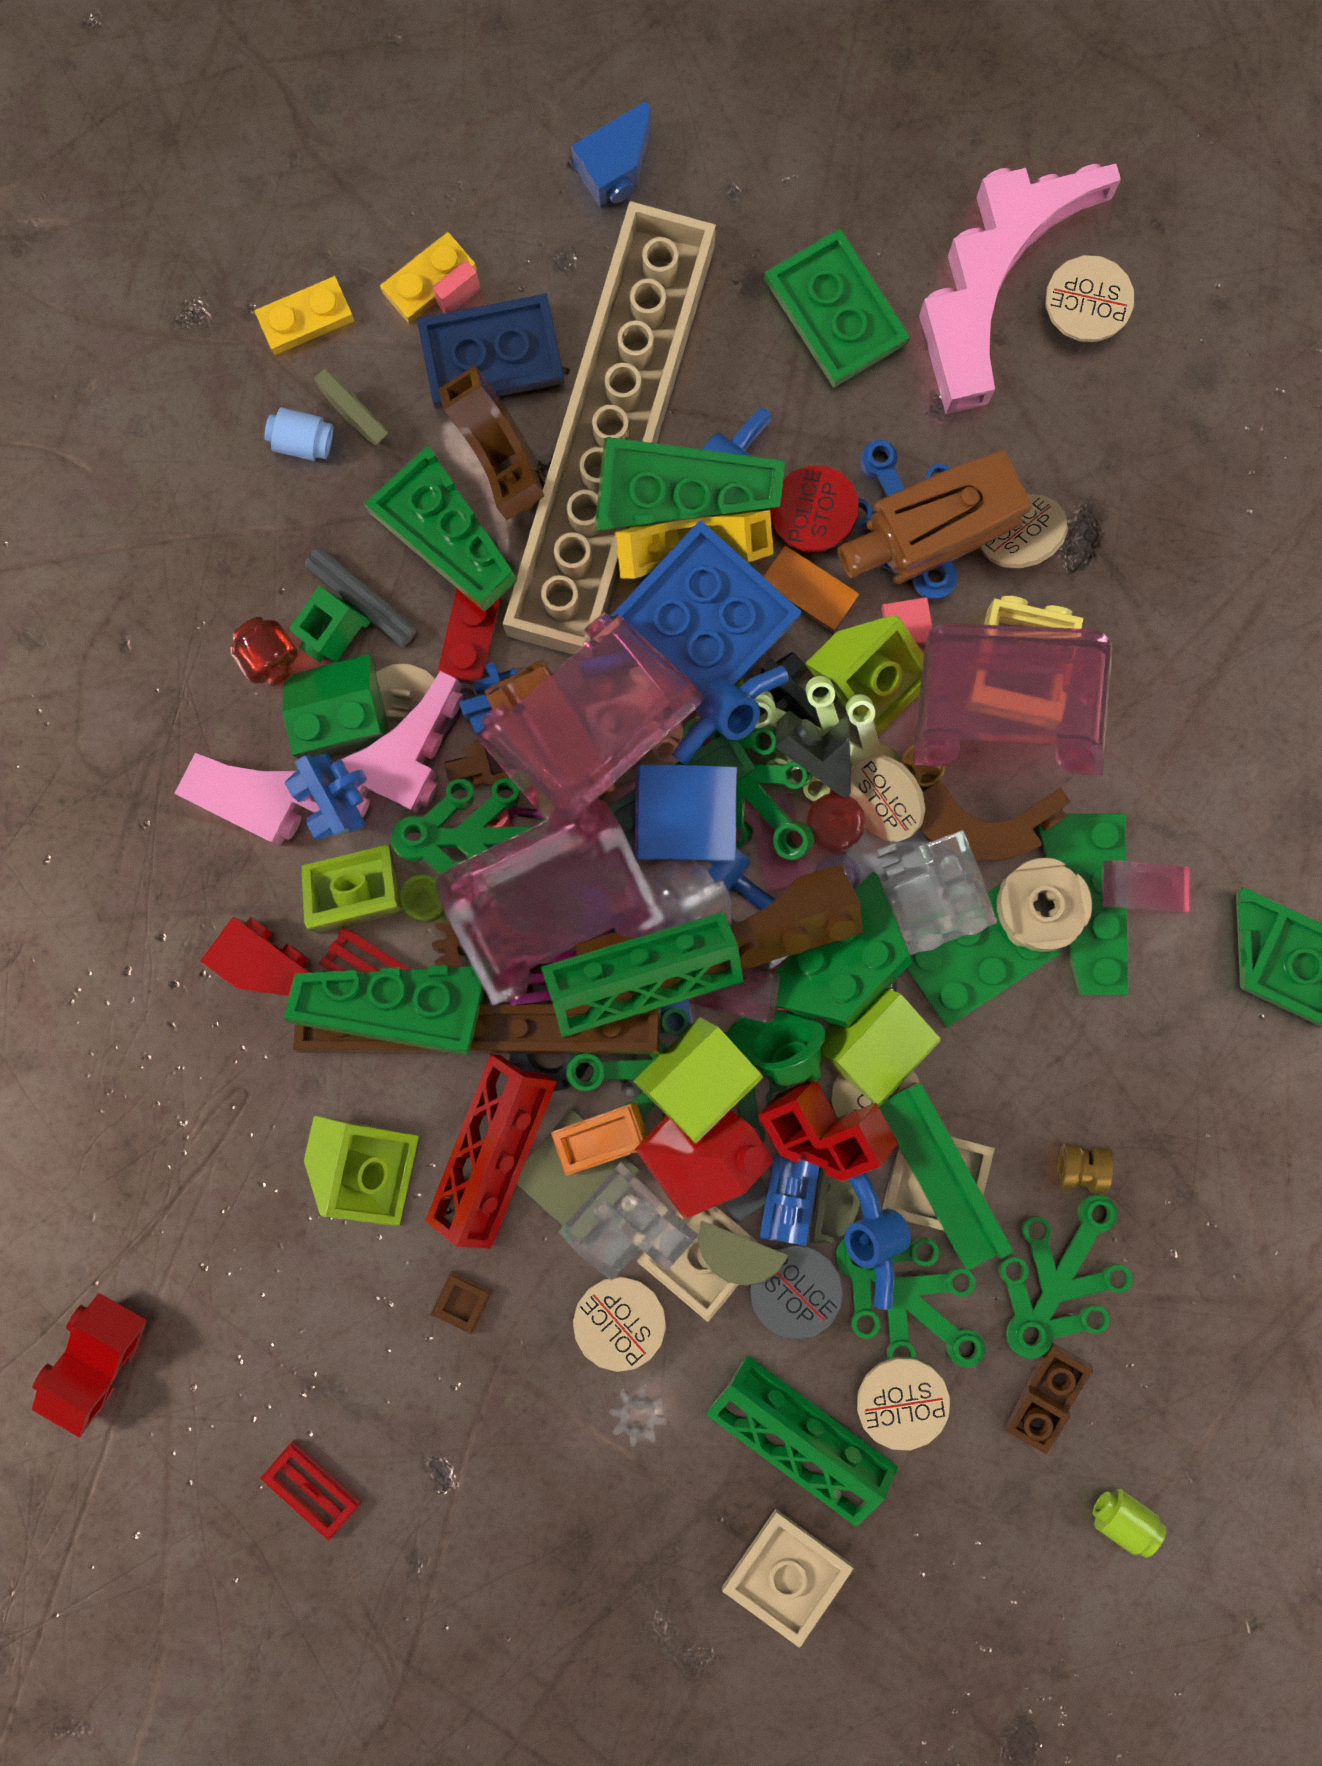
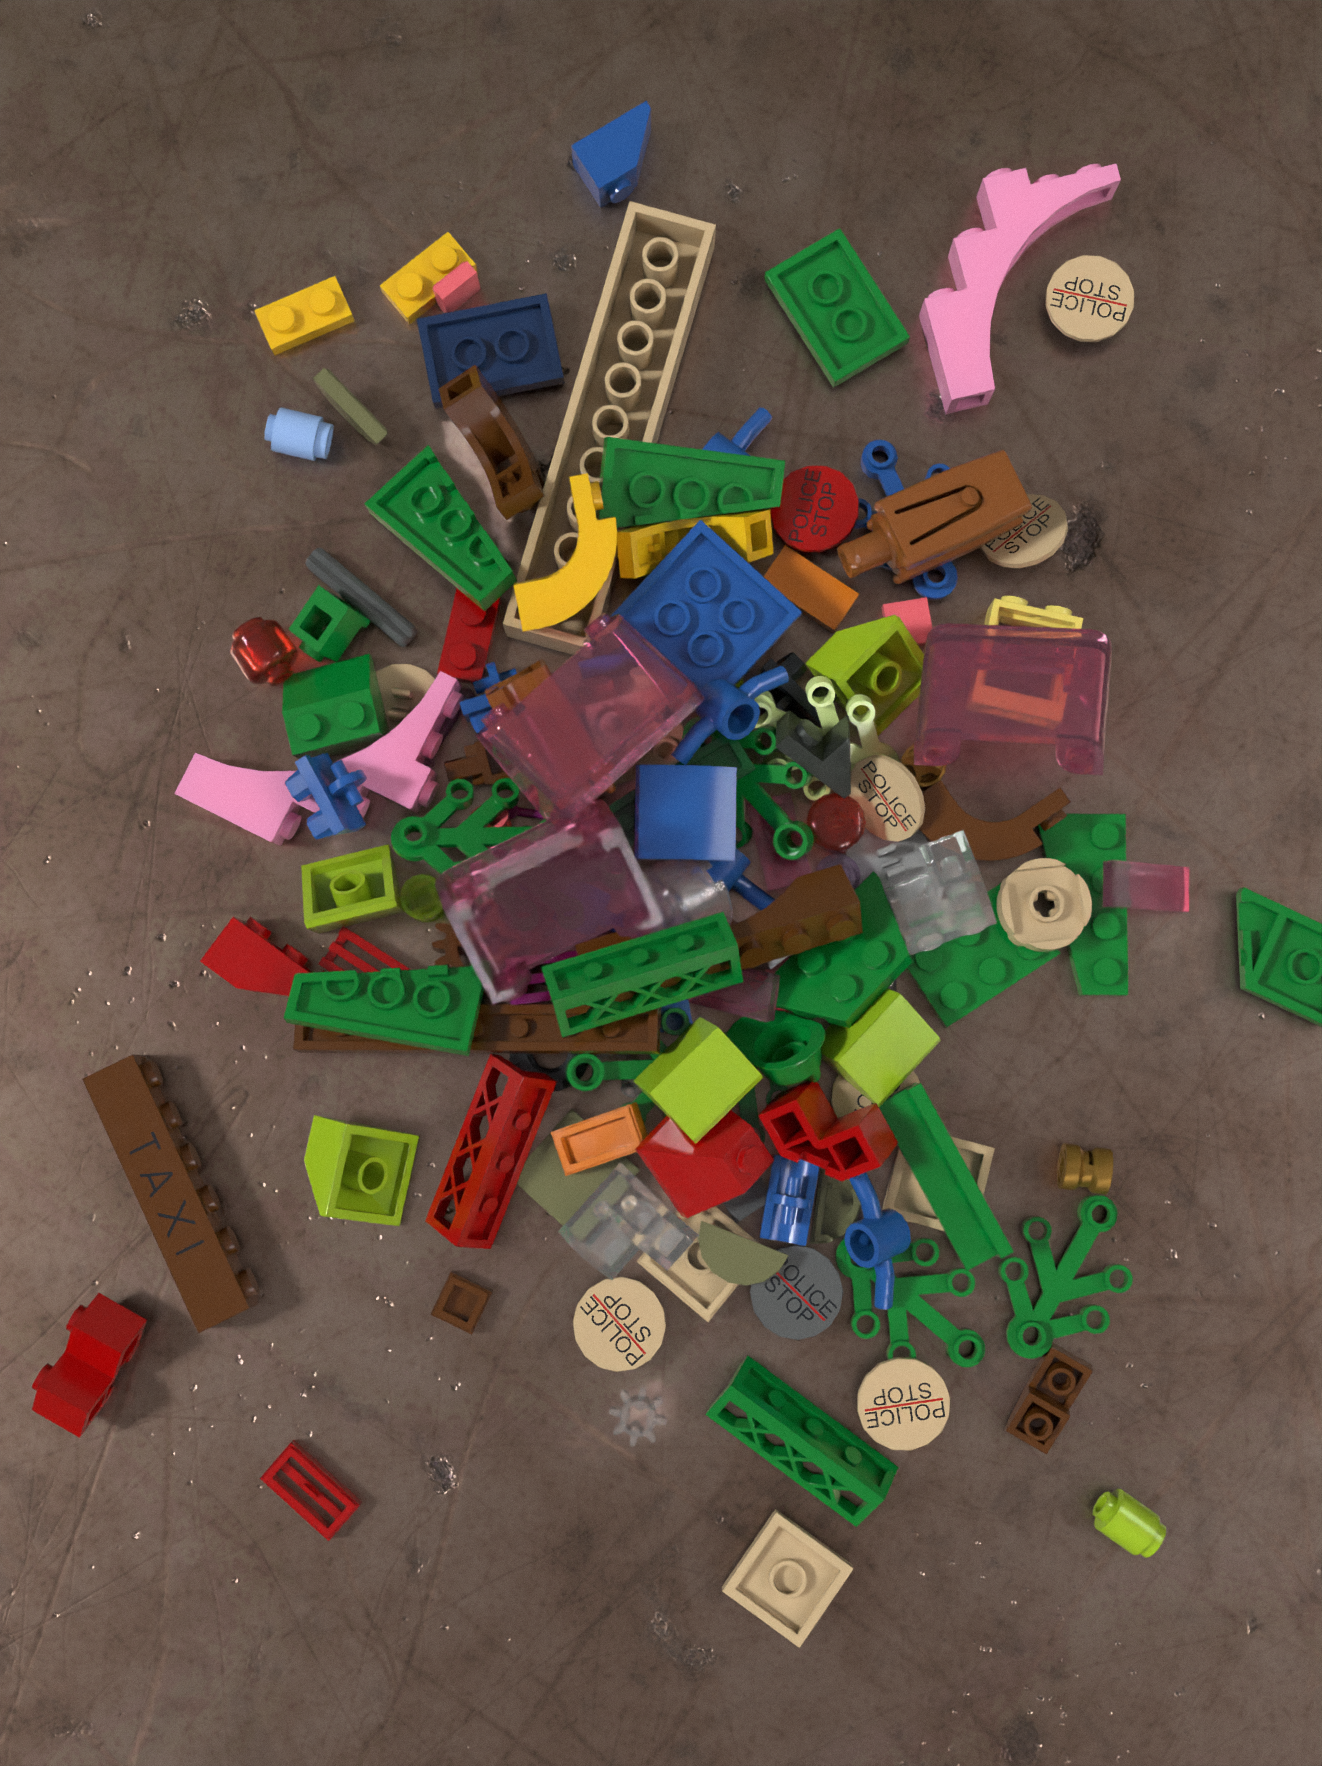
none -> reddish brown brick [82,1054,259,1333]
none -> yellow arch [514,473,617,632]

